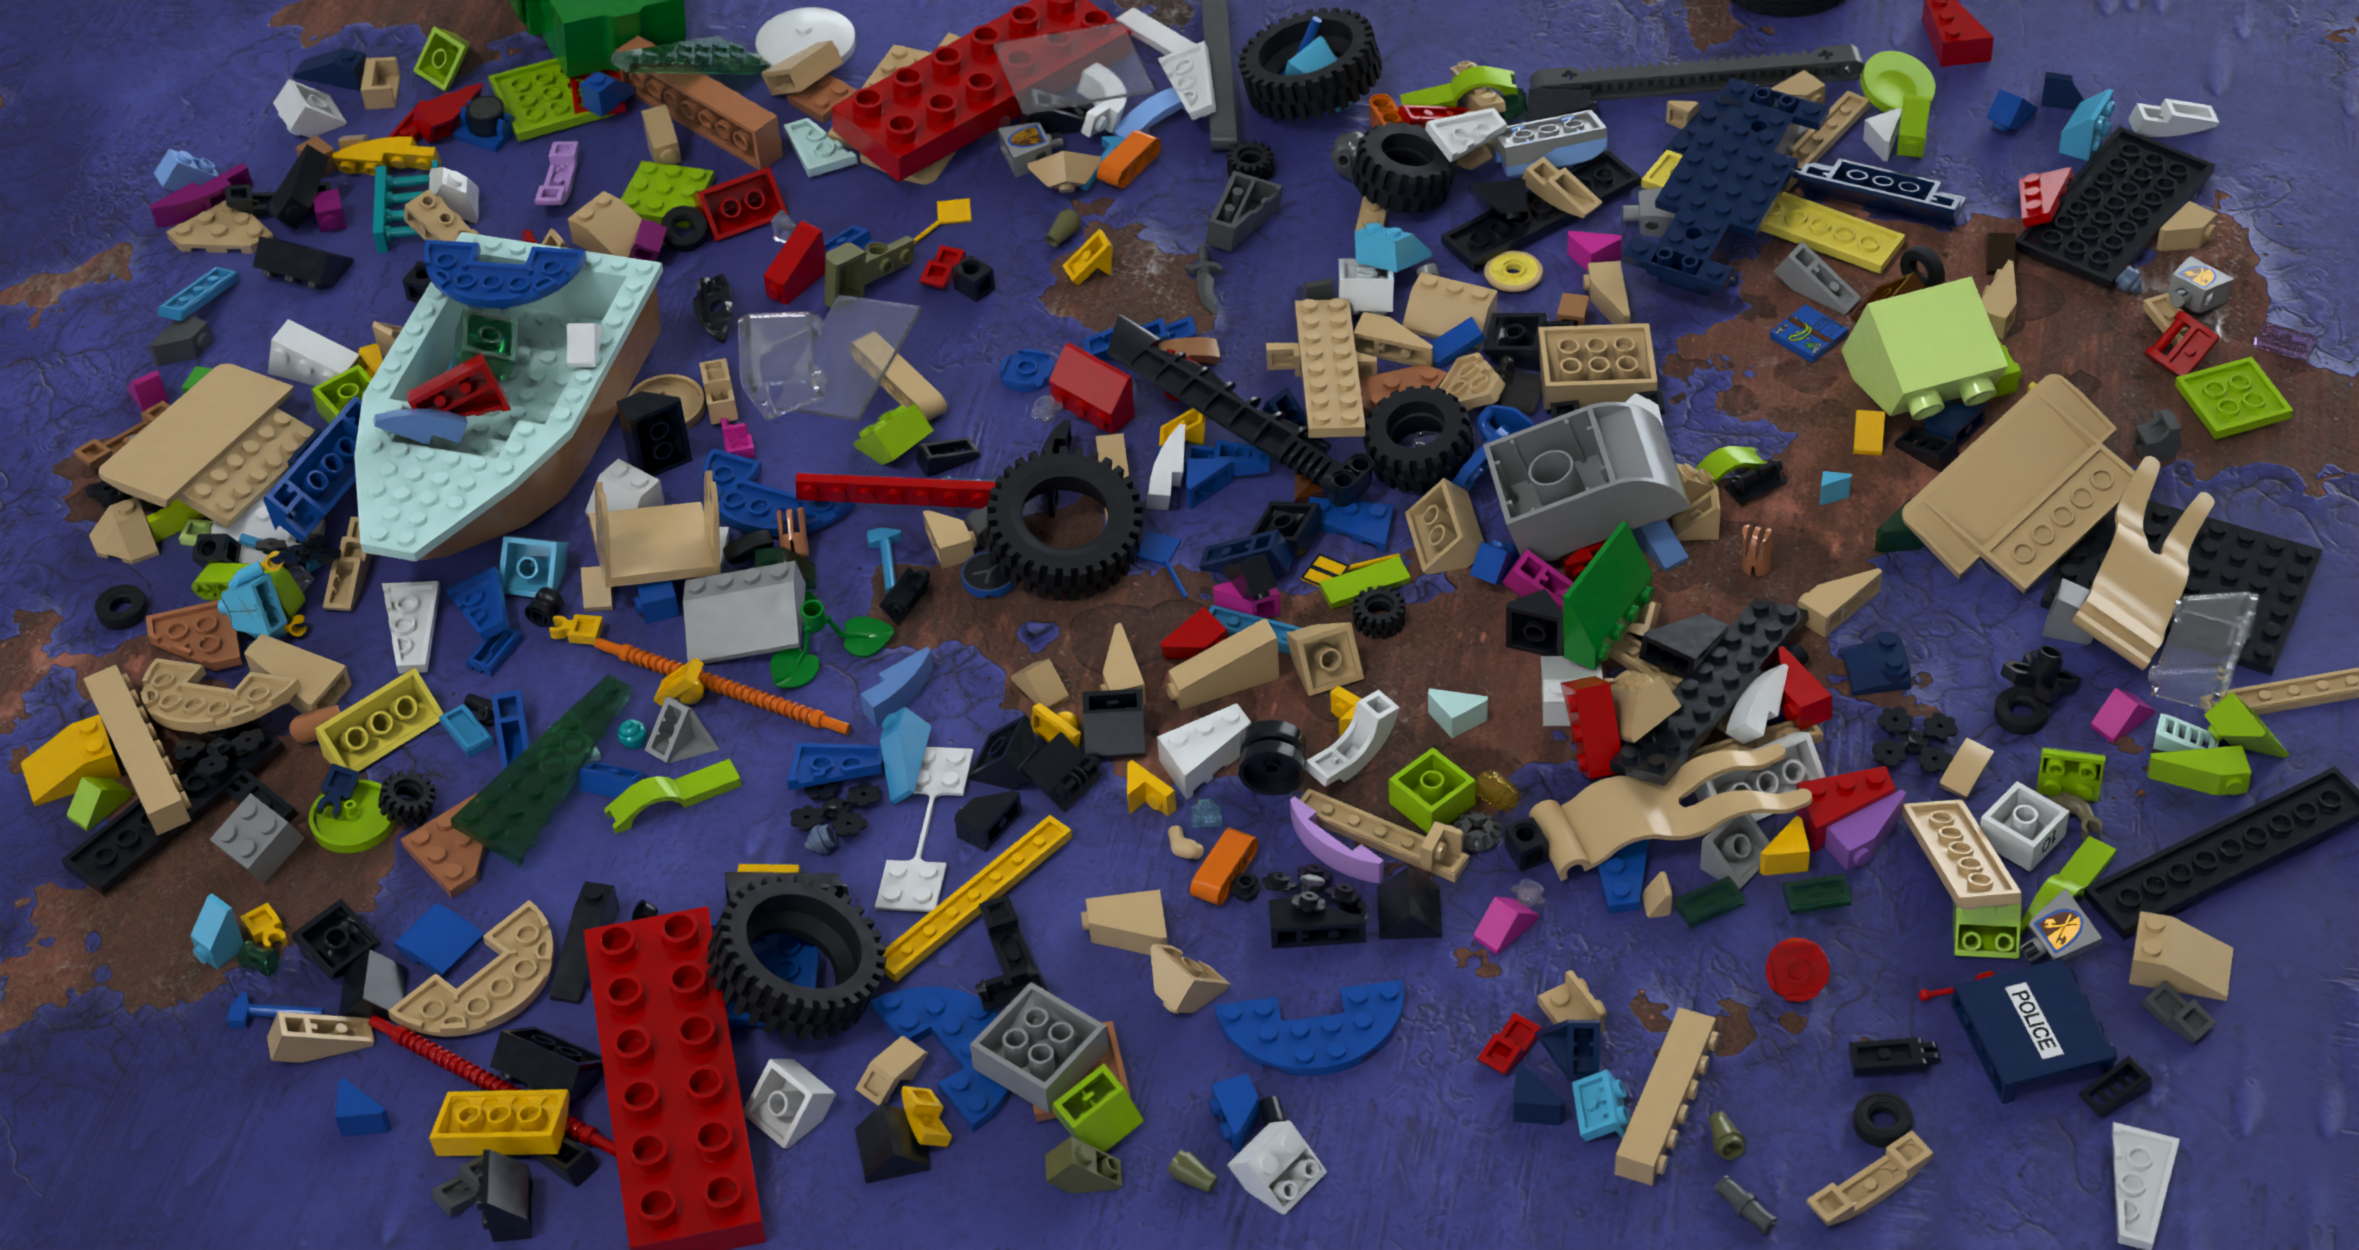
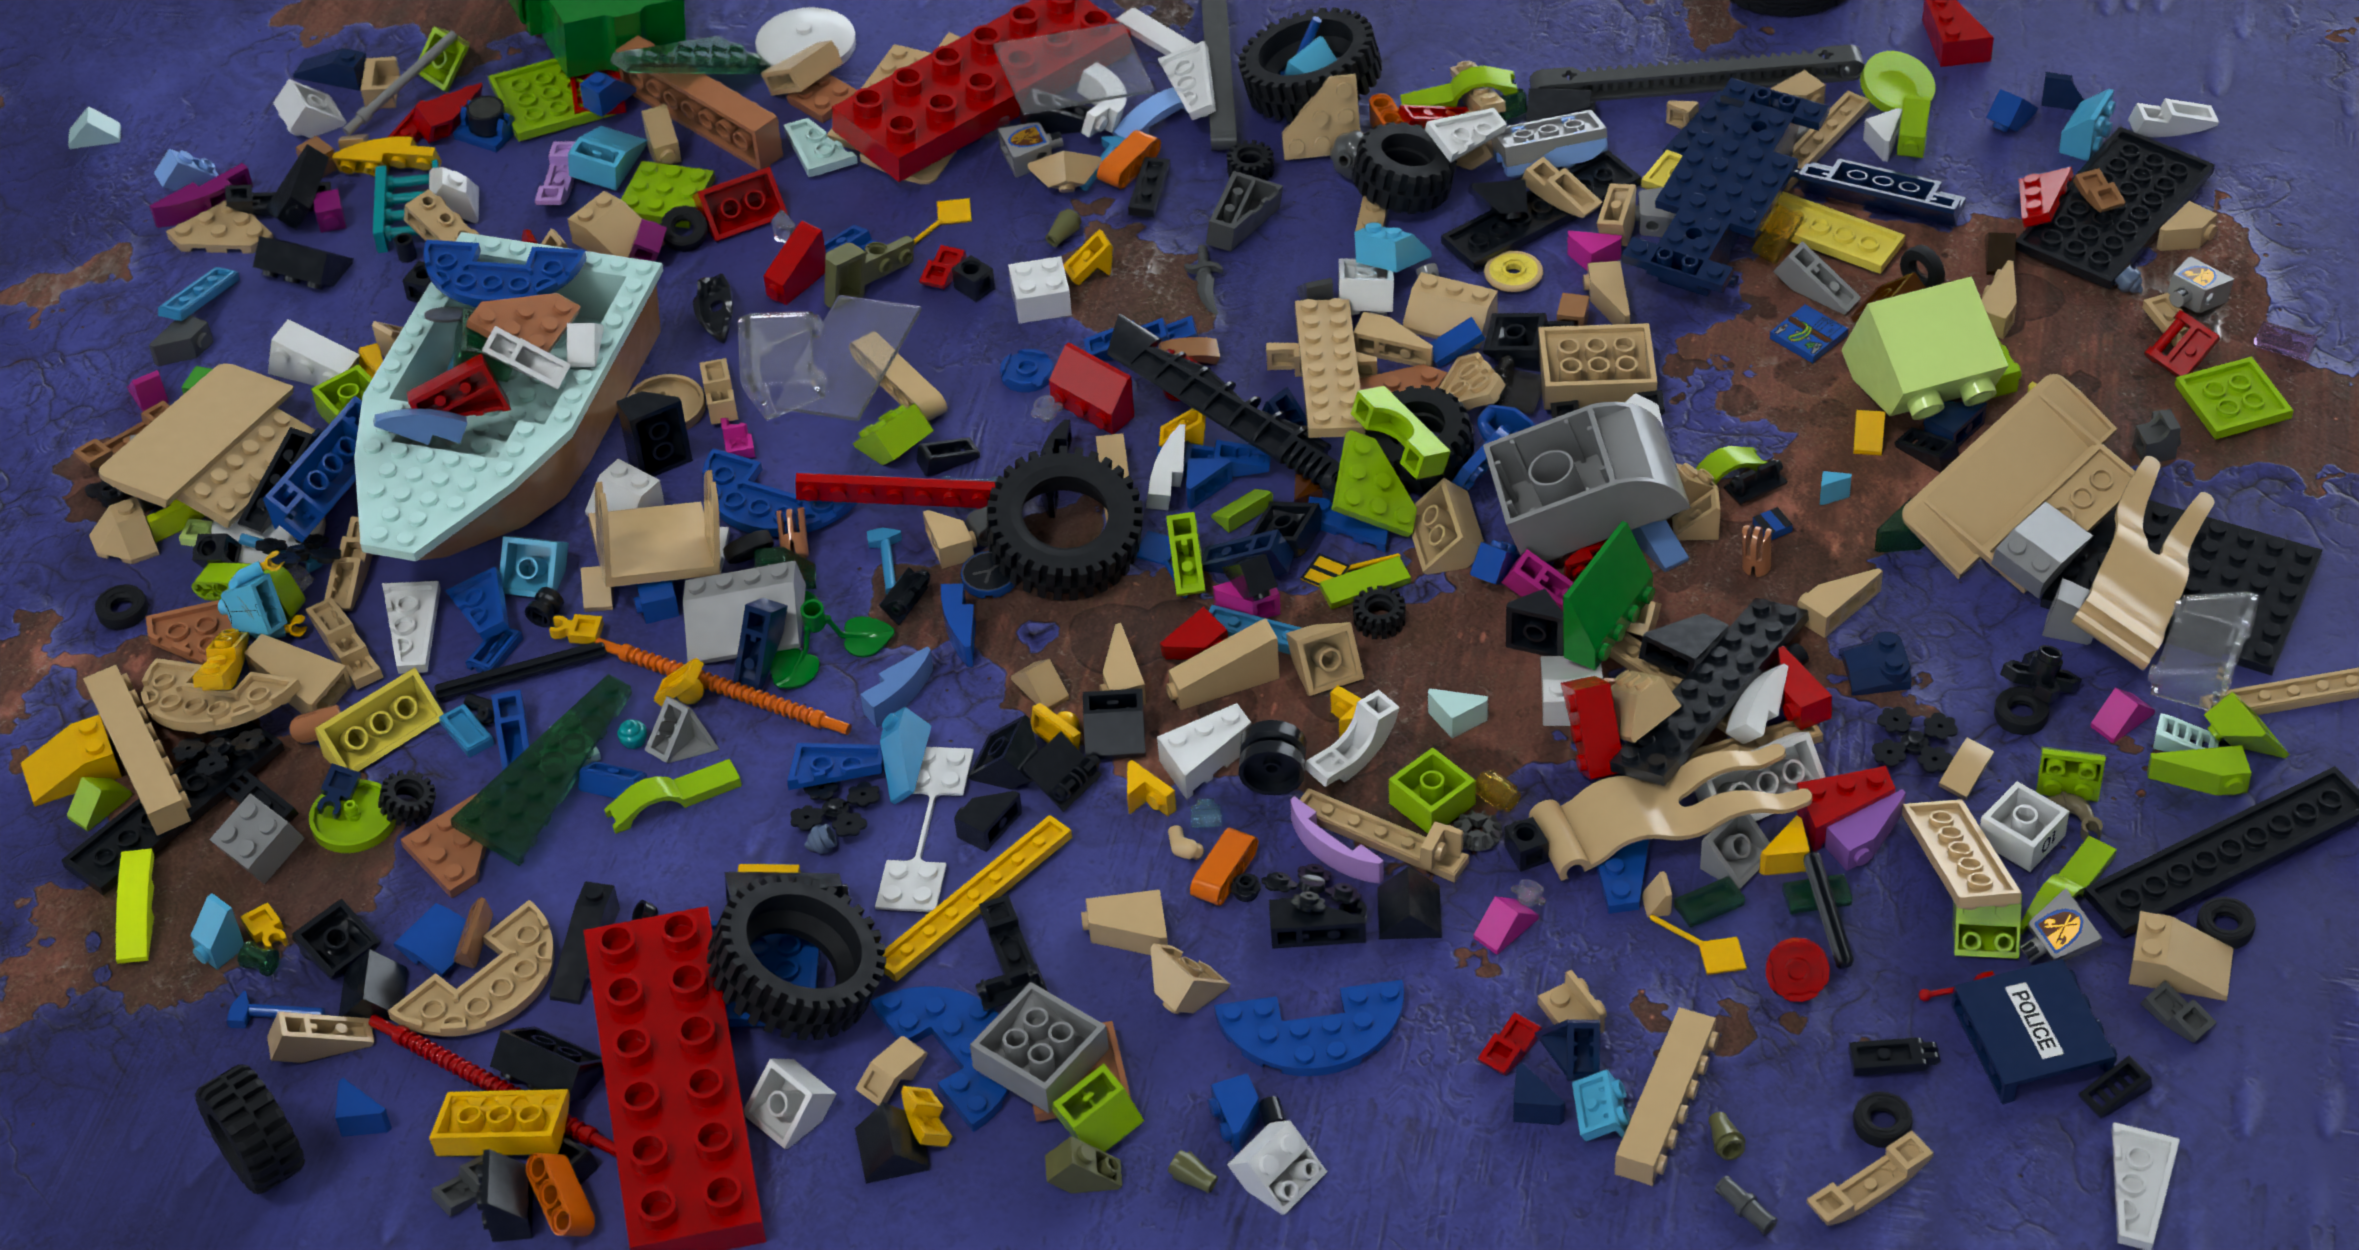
none -> light aqua slope [68,106,121,149]
none -> neon yellow slope [116,848,155,964]
none -> yellow slope [193,628,249,691]
none -> black tyre [195,1065,305,1194]
none -> black slope [237,427,317,534]
none -> tan slope [306,597,383,690]
none -> light grey bar [342,30,458,136]
none -> black hinge [394,233,417,263]
none -> dark grey piece [424,307,475,323]
none -> black axle [434,642,607,701]
none -> medium nougat slope [453,897,493,968]
none -> nougat plate [466,293,581,353]
none -> white slope [482,326,571,390]
none -> orange beam [526,1153,595,1237]
none -> medium azure slope [568,126,647,190]
none -> dark blue slope [733,597,788,691]
none -> blue slope [941,583,976,667]
none -> white brick [1008,256,1072,324]
none -> black plate [1128,157,1170,218]
none -> lime slope [1166,512,1206,597]
none -> lime slope [1211,489,1273,533]
none -> tan plate [1282,74,1360,160]
none -> lime plate [1331,430,1417,537]
none -> lime arch [1350,386,1451,480]
none -> tan slope [1597,183,1636,246]
none -> yellow piece [1650,915,1747,975]
none -> clear yellow plate [1751,204,1804,265]
none -> tile [1752,507,1793,540]
none -> black axle [1803,852,1854,969]
none -> light grey slope [1991,502,2093,599]
none -> medium nougat slope [2073,168,2126,213]
none -> black tyre [2196,897,2256,949]

